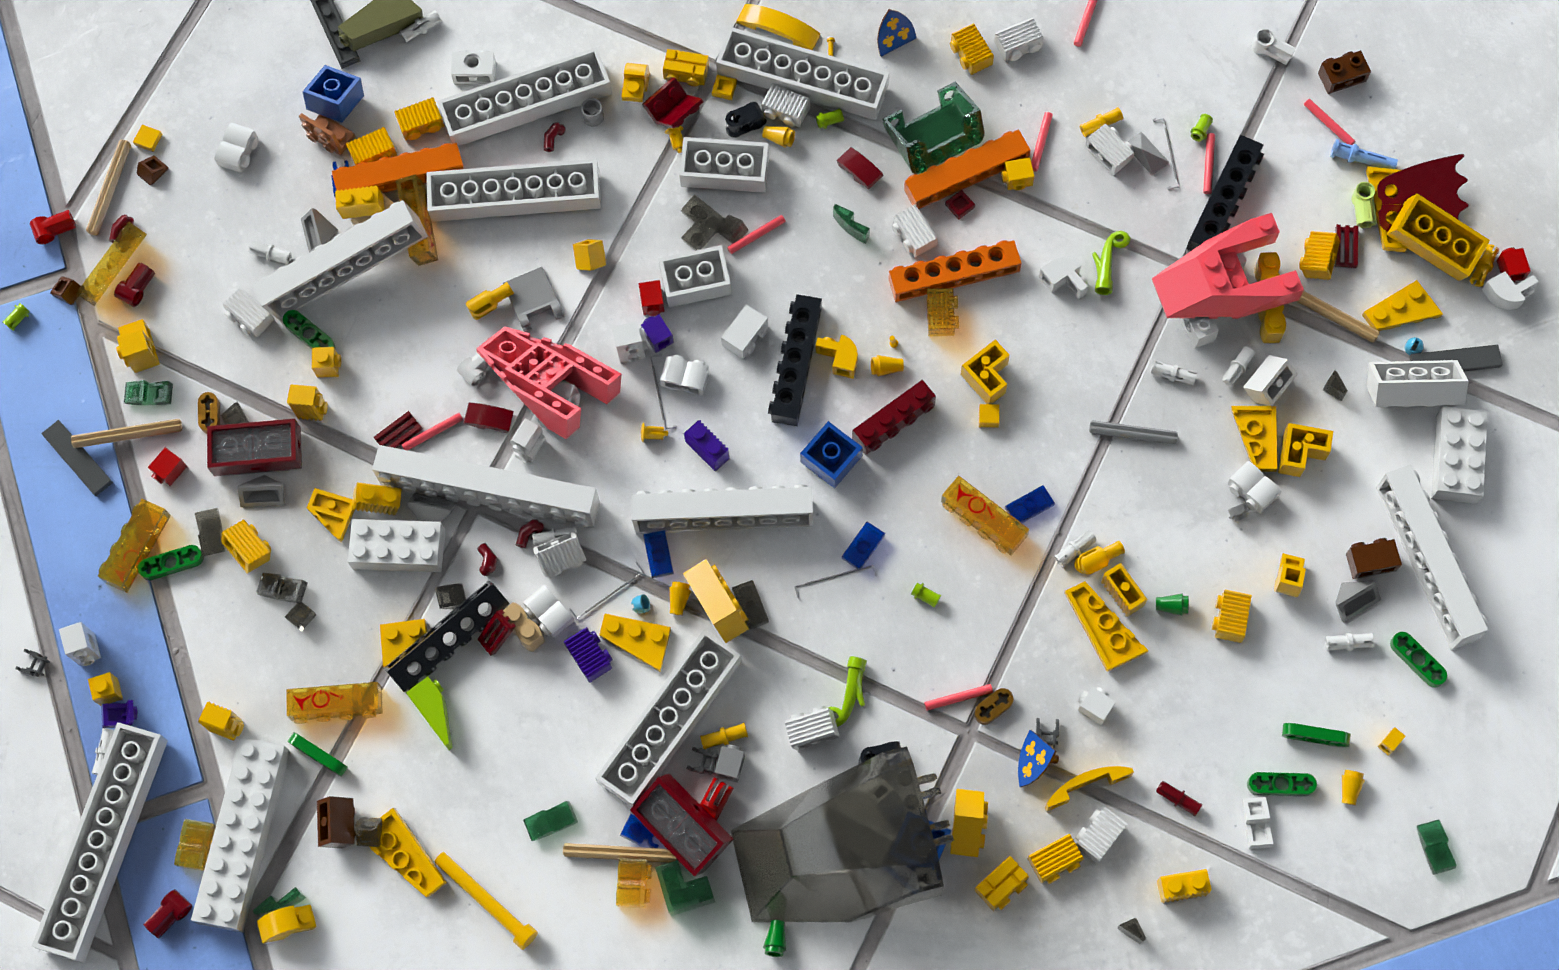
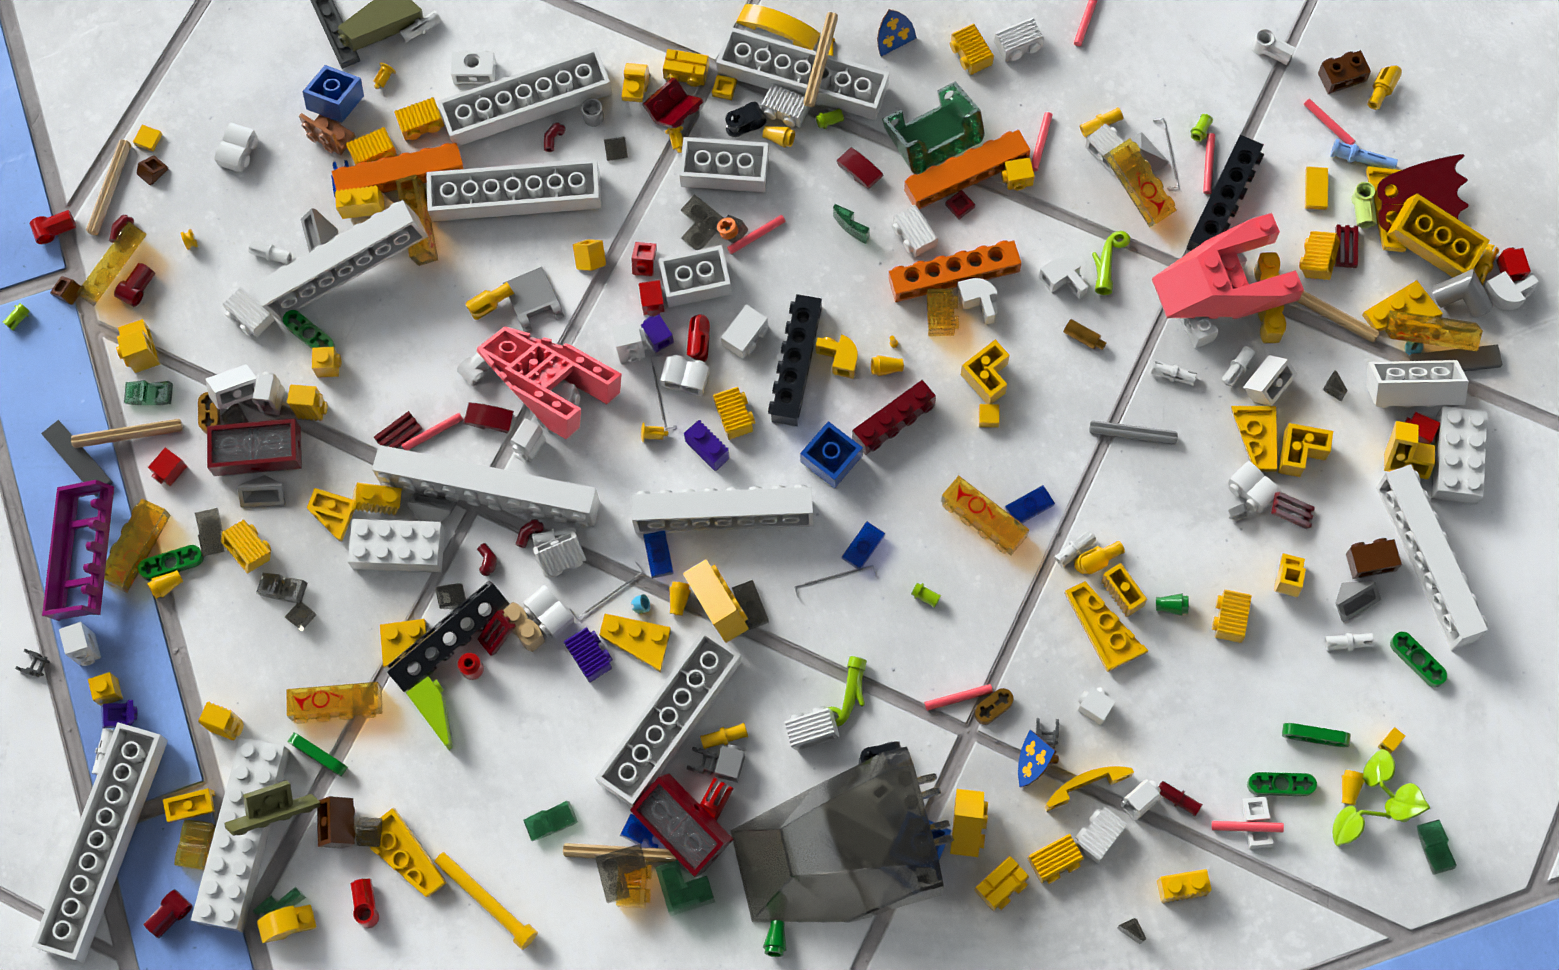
none -> magenta window [42,480,114,621]
none -> yellow cone [147,570,183,599]
none -> yellow panel [163,788,216,823]
none -> yellow bush [181,229,198,250]
none -> white brick [205,365,257,410]
none -> olive bracket [224,780,320,836]
none -> white brick [252,372,285,415]
none -> red piece [350,878,379,928]
none -> yellow piece [373,63,396,89]
none -> red brick [458,653,484,680]
none -> clear smoke plate [595,844,647,904]
none -> clear smoke slope [604,136,628,161]
none -> red bracket [631,242,657,276]
none -> red arm [686,314,710,362]
none -> yellow brick [713,387,755,440]
none -> orange bush [717,218,738,240]
none -> tan axle [804,12,838,107]
none -> white brick [957,278,998,325]
none -> pearl gold cylinder [1063,319,1107,350]
none -> clear yellow brick [1103,138,1177,228]
none -> white brick [1121,780,1161,821]
none -> coral piece [1212,821,1284,832]
none -> dark red tile [1271,492,1315,529]
none -> yellow tile [1305,167,1328,210]
none -> lime plant [1332,749,1430,847]
none -> yellow arm [1367,65,1402,110]
none -> yellow brick [1384,421,1435,480]
none -> clear yellow brick [1385,310,1483,351]
none -> red brick [1405,411,1440,445]
none -> light grey brick [1432,269,1493,318]

